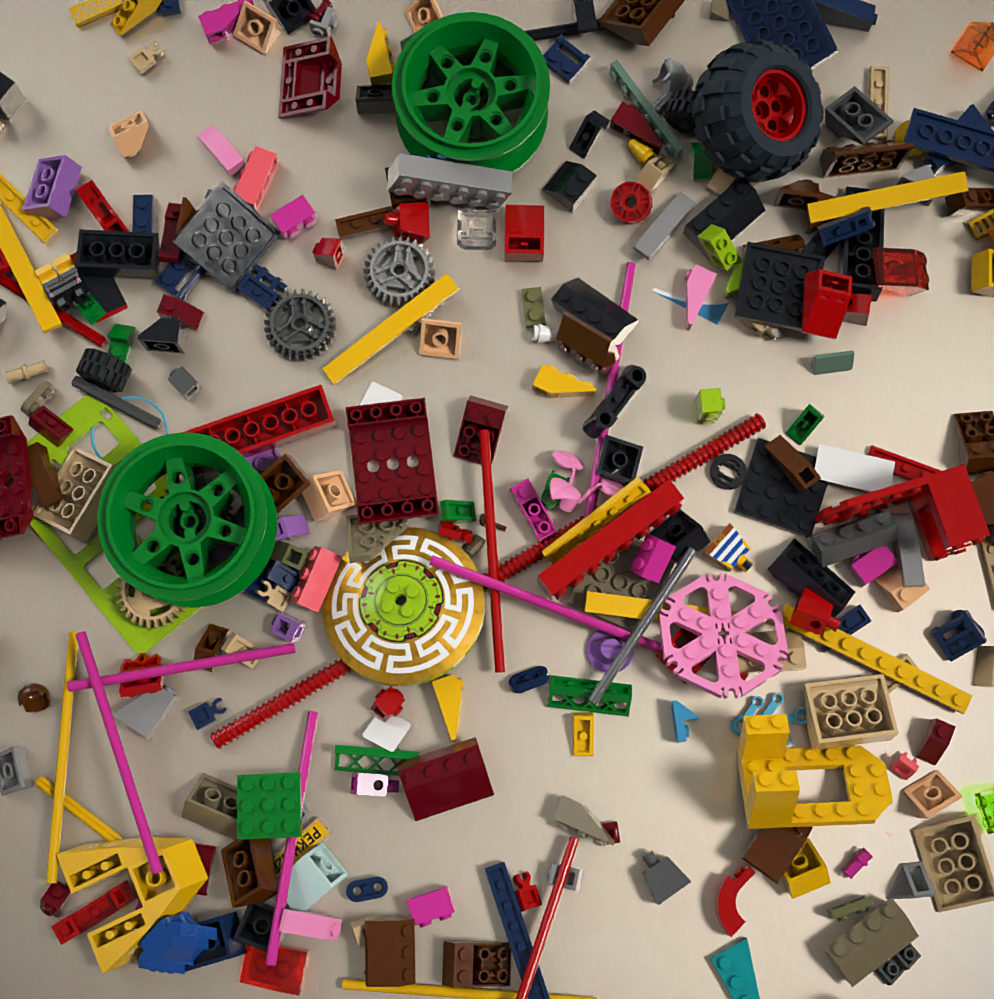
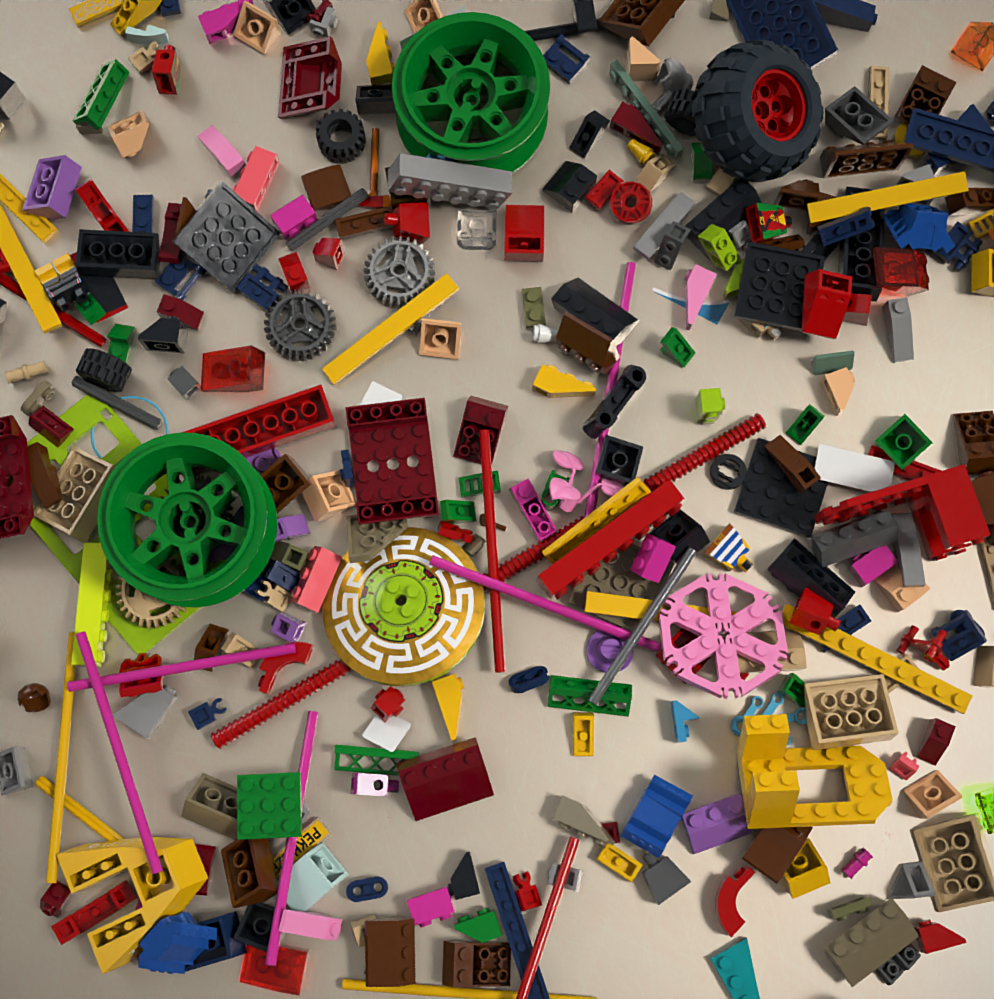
none -> neon yellow brick [71,542,113,668]
none -> green fence [72,59,130,130]
none -> dark tan slope [76,121,104,134]
none -> light aqua slope [125,25,170,45]
none -> red torso [152,45,180,95]
none -> clear red slope [201,345,265,392]
none -> red arch [258,642,314,695]
none -> red slope [278,252,310,294]
none -> dark grey axle [286,188,369,251]
none -> reddish brown slope [301,164,351,211]
none -> black tyre [316,109,366,163]
none -> dark blue plate [340,449,355,488]
none -> orange piece [357,128,391,209]
none -> black slope [448,851,480,900]
none -> green slope [454,907,502,943]
none -> green slope [458,470,501,498]
none -> red plate [584,170,624,211]
none -> yellow slope [597,843,643,883]
none -> blue slope [621,774,693,858]
none -> light nougat slope [627,36,661,81]
none -> dark grey bracket [654,221,691,270]
none -> green slope [660,327,695,368]
none -> medium lavender slope [681,793,752,854]
none -> light grey tile [728,220,751,248]
none -> torso [745,203,792,243]
none -> green slope [777,673,806,708]
none -> light nougat slope [821,367,855,416]
none -> green slope [875,414,934,470]
none -> blue slope [882,204,955,253]
none -> light grey slope [882,297,914,363]
none -> reddish brown slope [894,65,957,124]
none -> red axle [896,625,950,671]
none -> red slope [914,919,967,954]
none -> dark blue plate [933,221,983,272]

